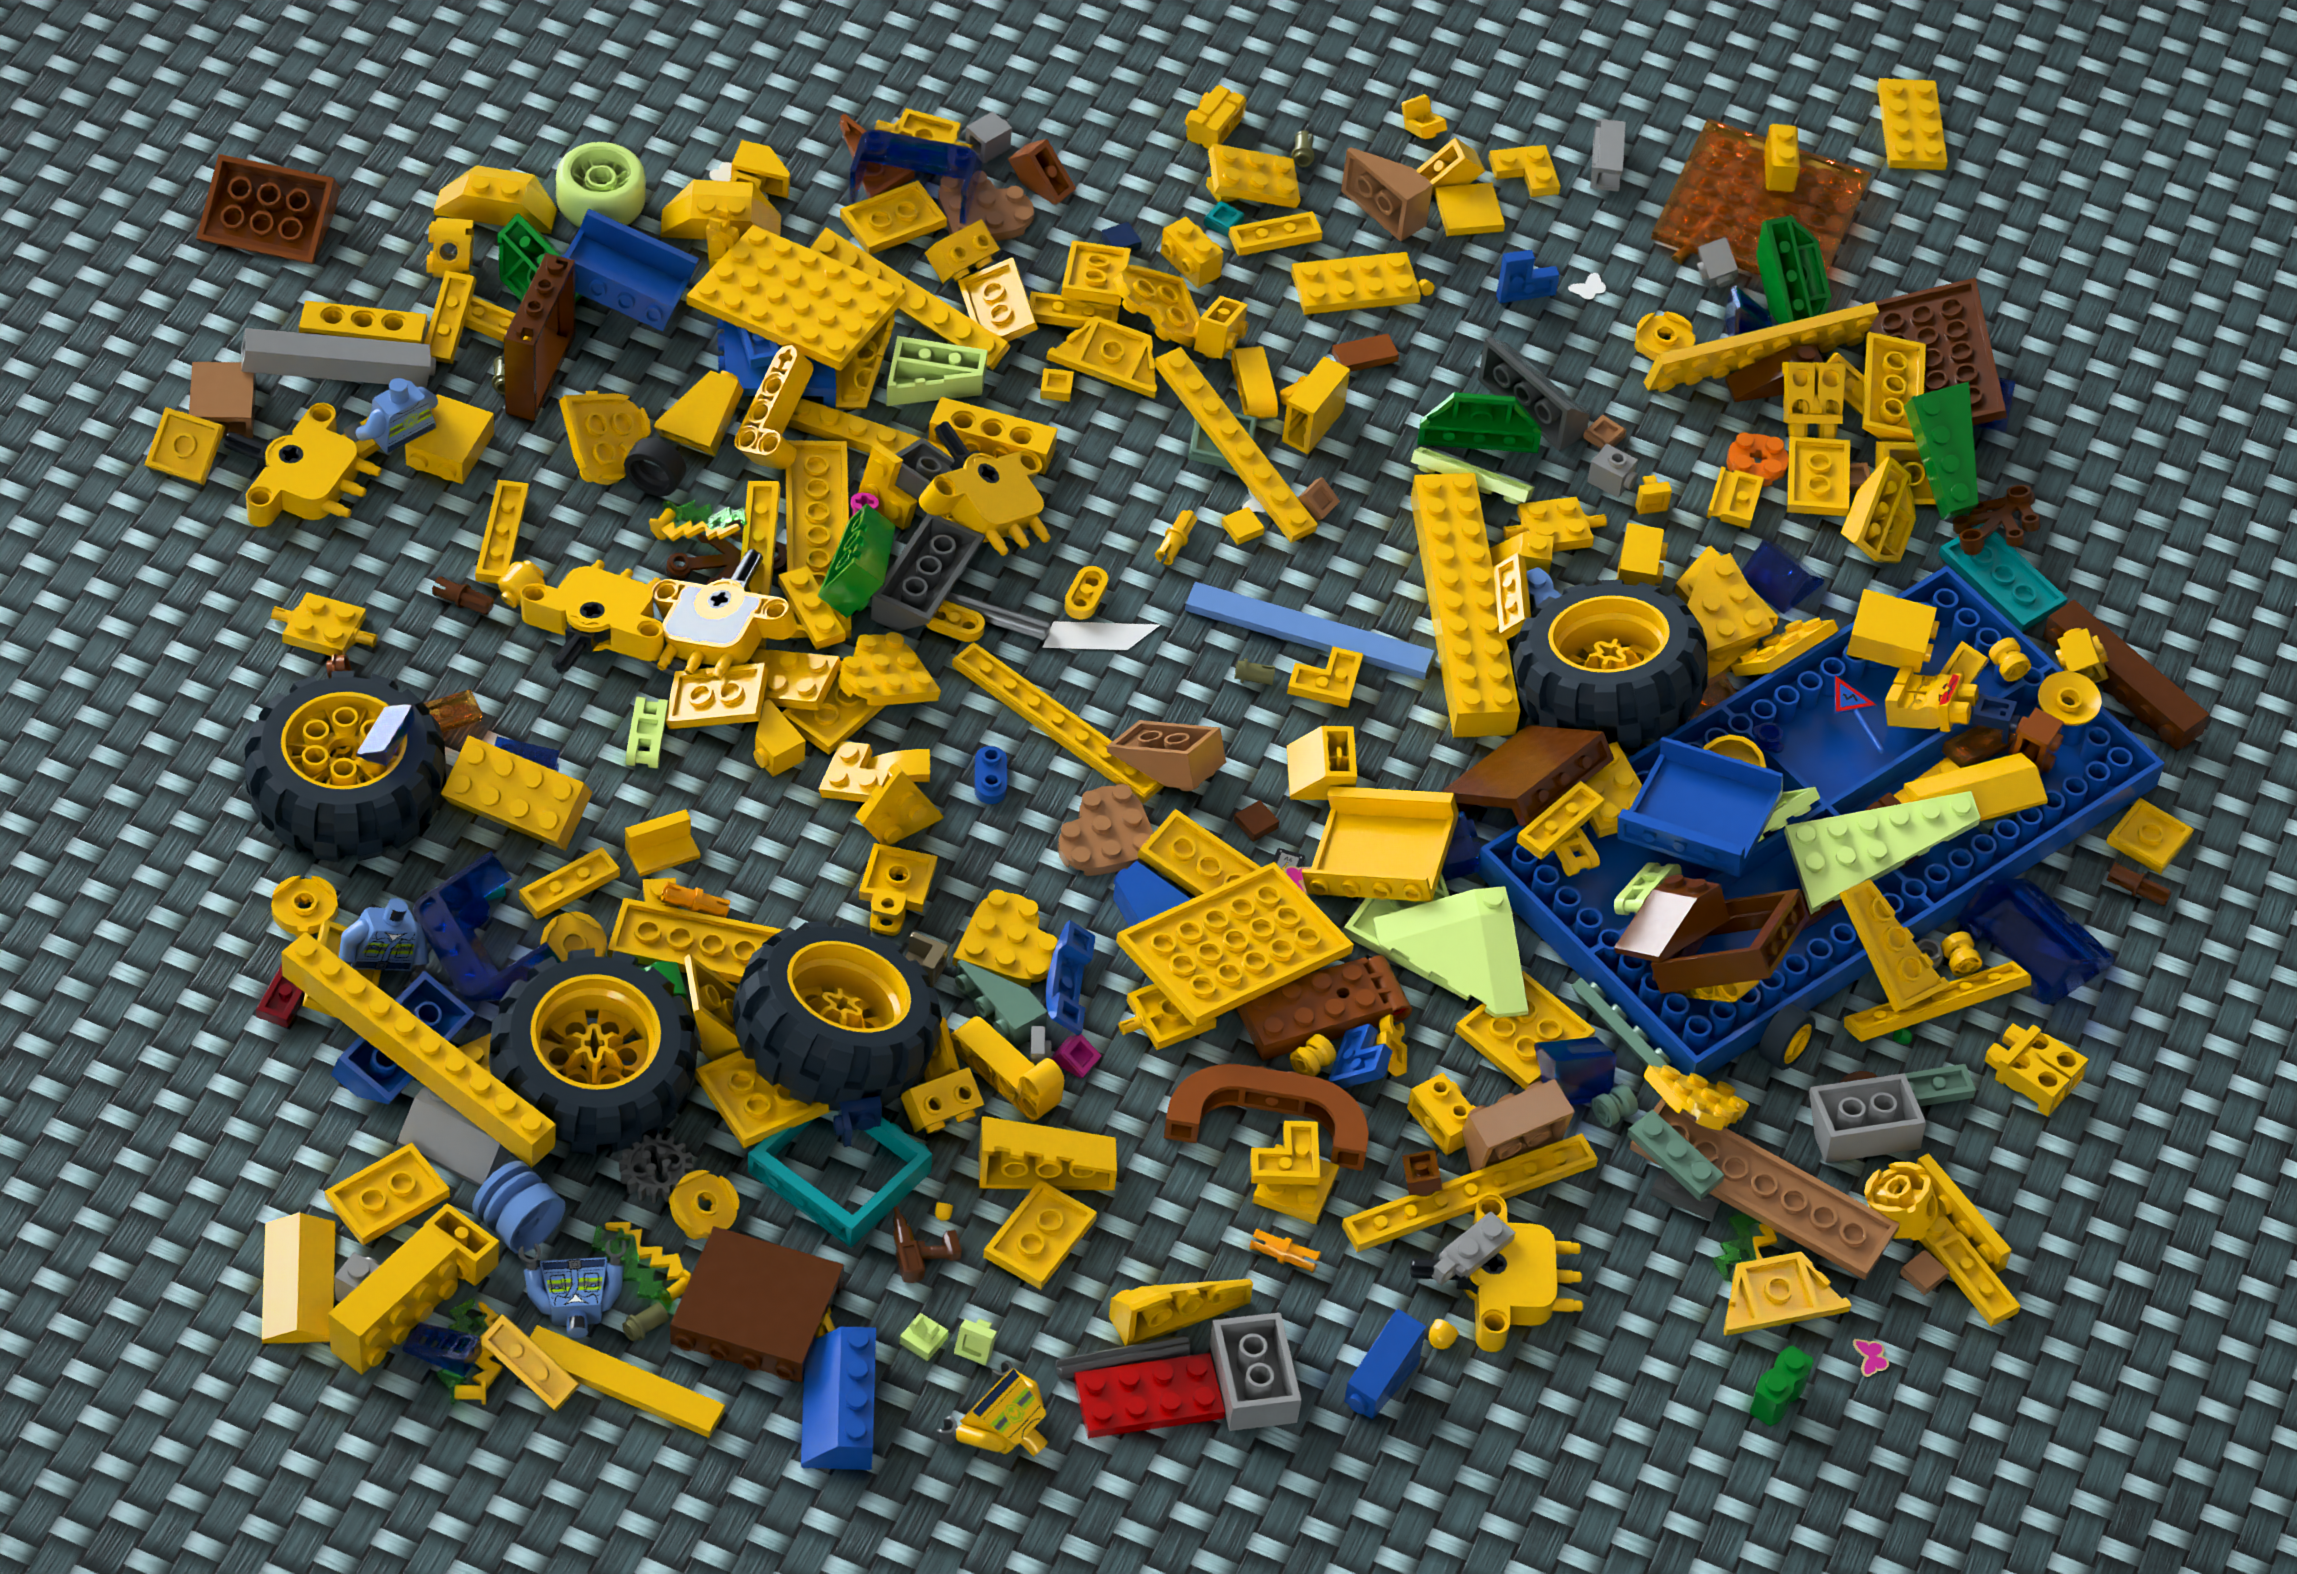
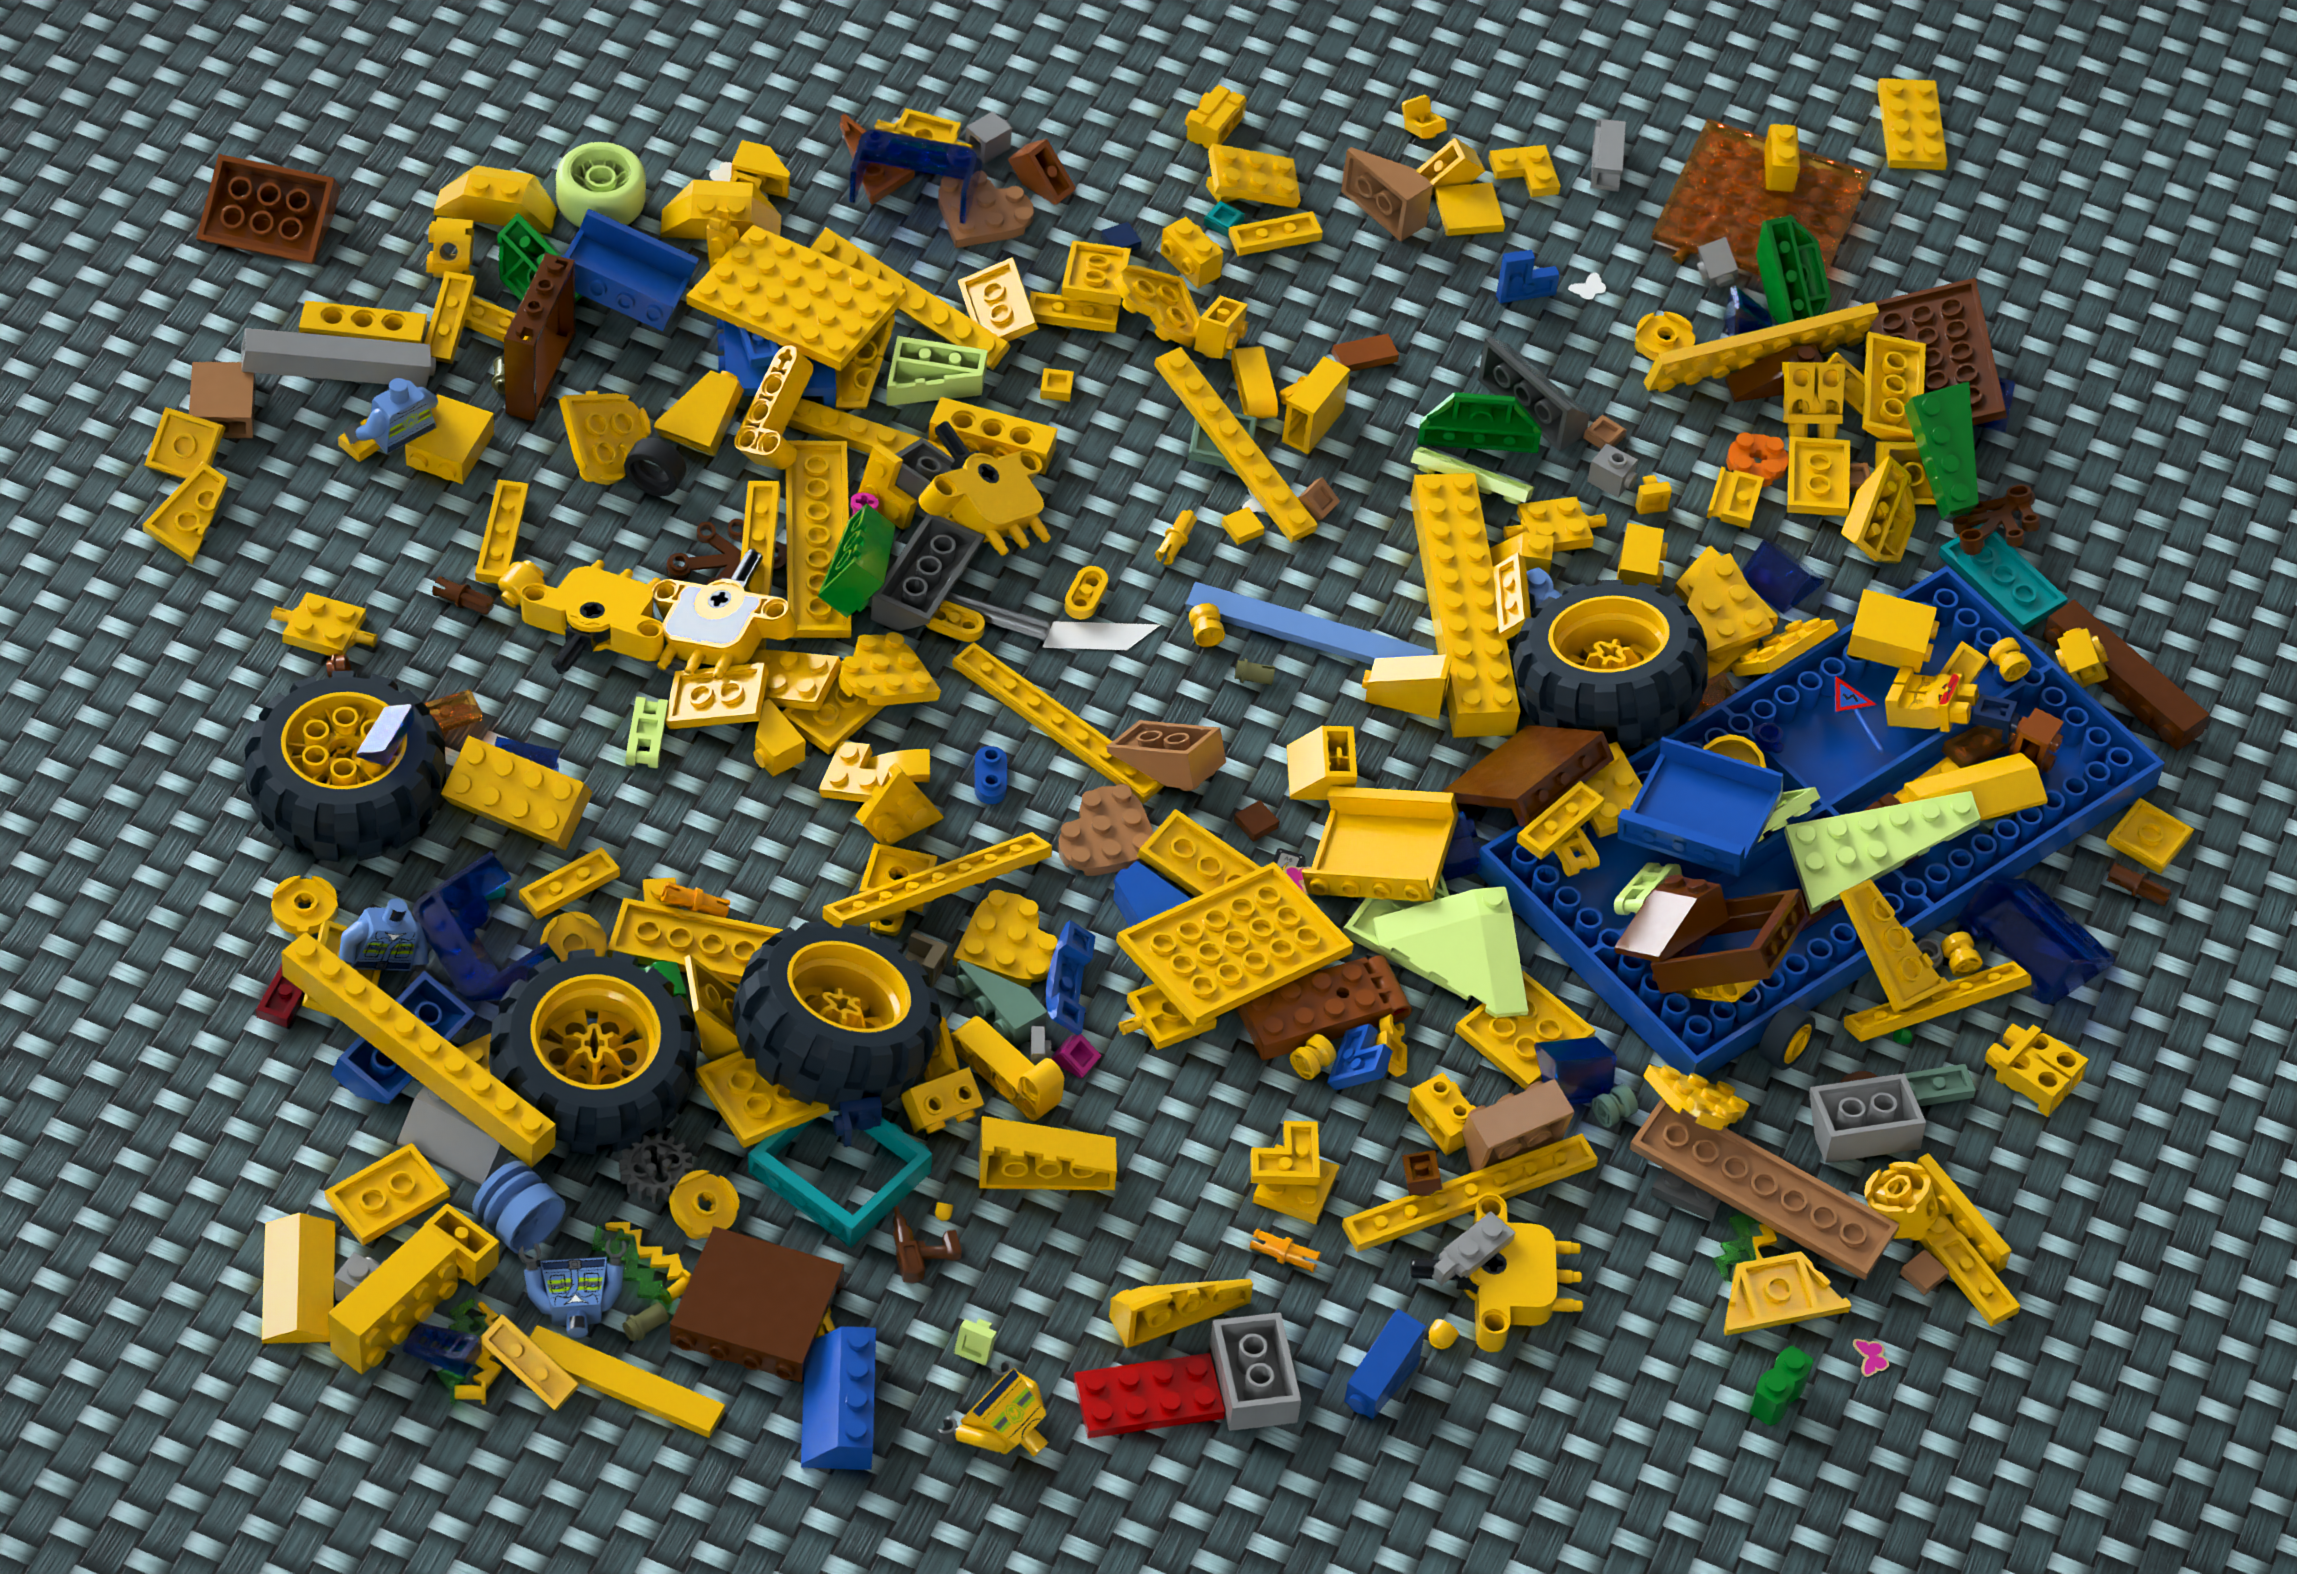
yellow piece [223,403,382,527] -> none
yellow panel [625,809,700,877] -> none
piece [649,501,747,541] -> none
yellow plate [778,566,846,650] -> none
yellow plate [840,181,947,255] -> none
yellowish green tile [899,1313,949,1361] -> none
yellow brick [924,219,1000,283] -> none
yellow plate [983,1180,1097,1290] -> none
yellow wing [1047,315,1157,399] -> none
dark grey axle [1055,1335,1191,1379] -> none
dark orange arch [1163,1064,1369,1171] -> none
yellow plate [1287,647,1363,708] -> none
yellow plate [1291,252,1421,315] -> none
olive pin [1292,131,1315,167] -> none
yellow piece [1418,279,1434,296] -> none
sand green plate [1571,977,1671,1068] -> none
sand green plate [1627,1109,1725,1201] -> none
yellow dish [2038,671,2101,726] -> none
none -> yellow wing [143,462,228,565]
none -> yellow plate [822,832,1052,928]
none -> yellow wheel [1189,603,1225,647]
none -> yellow slope [1362,655,1452,720]

